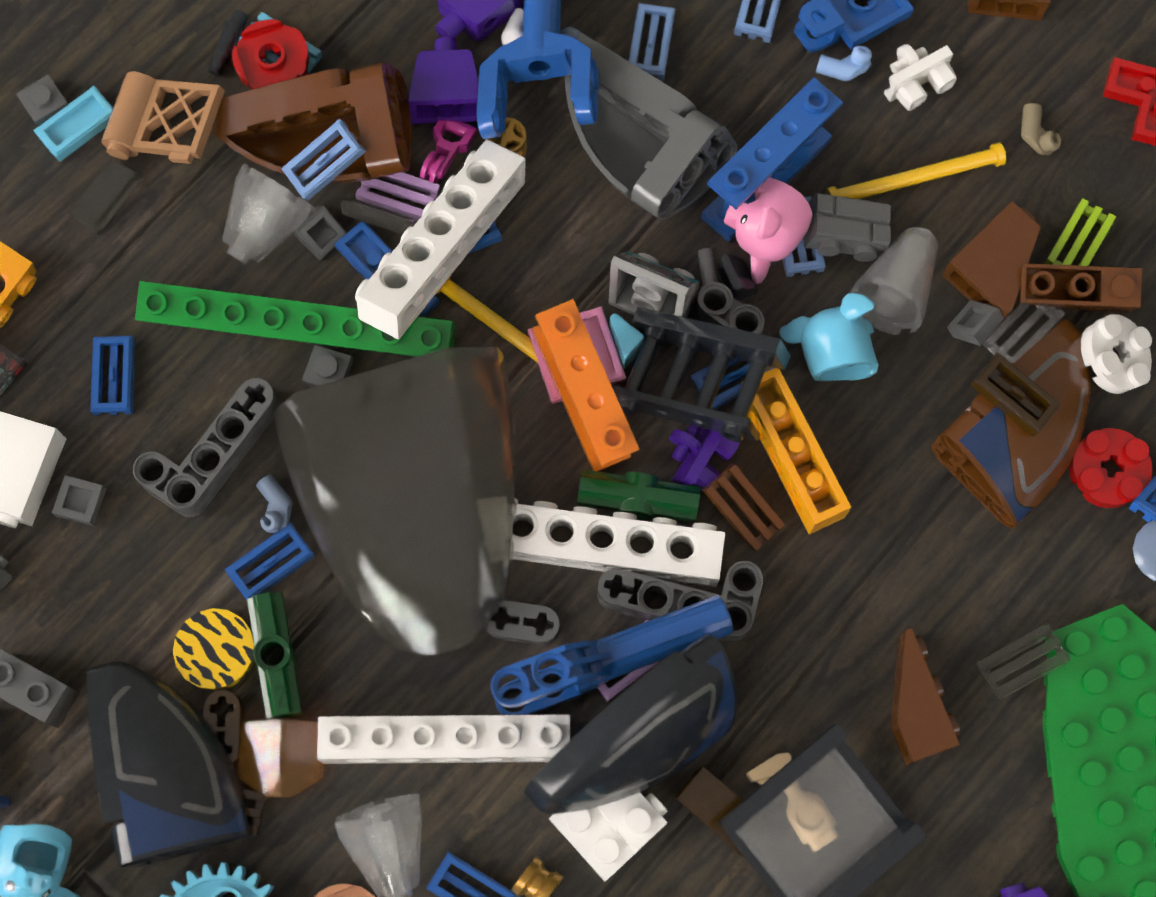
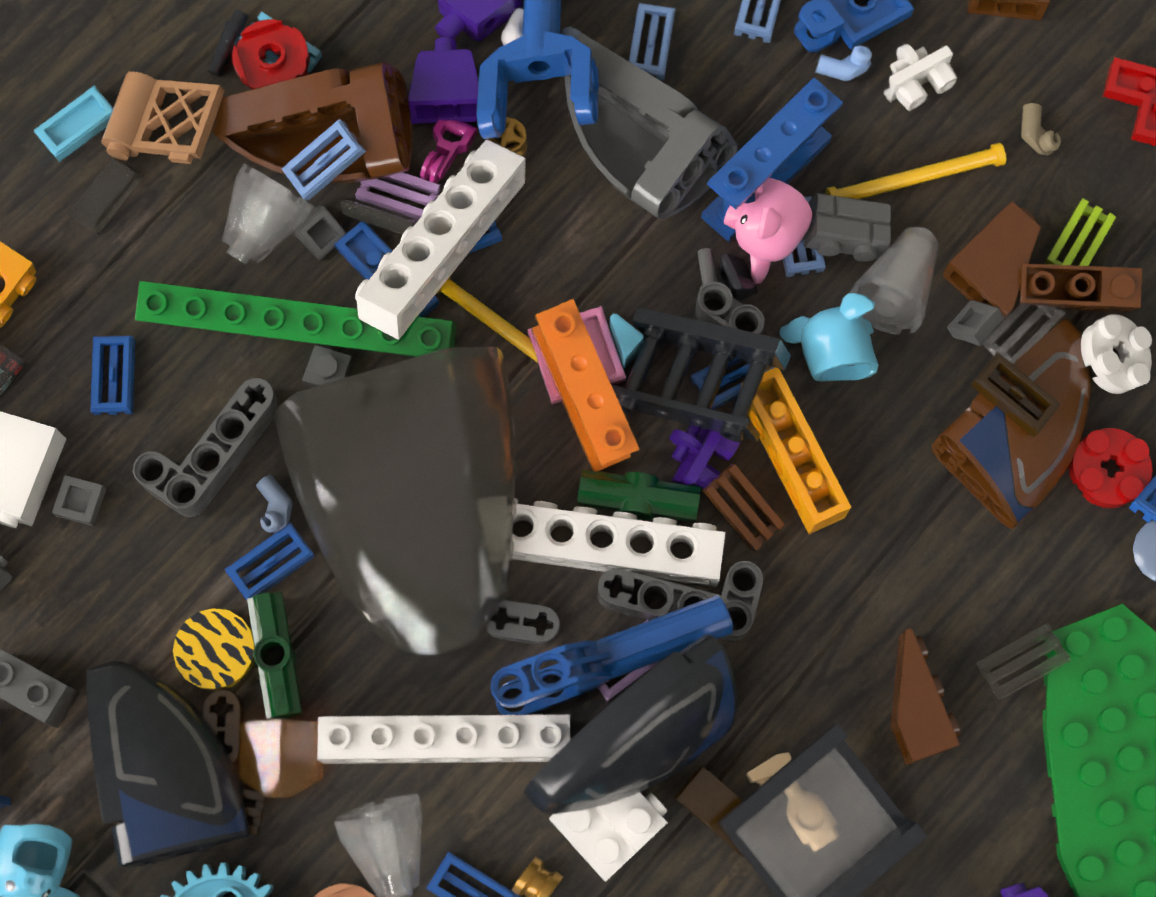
dark grey plate [16,75,68,127] -> none
light grey slope [608,251,700,318] -> none

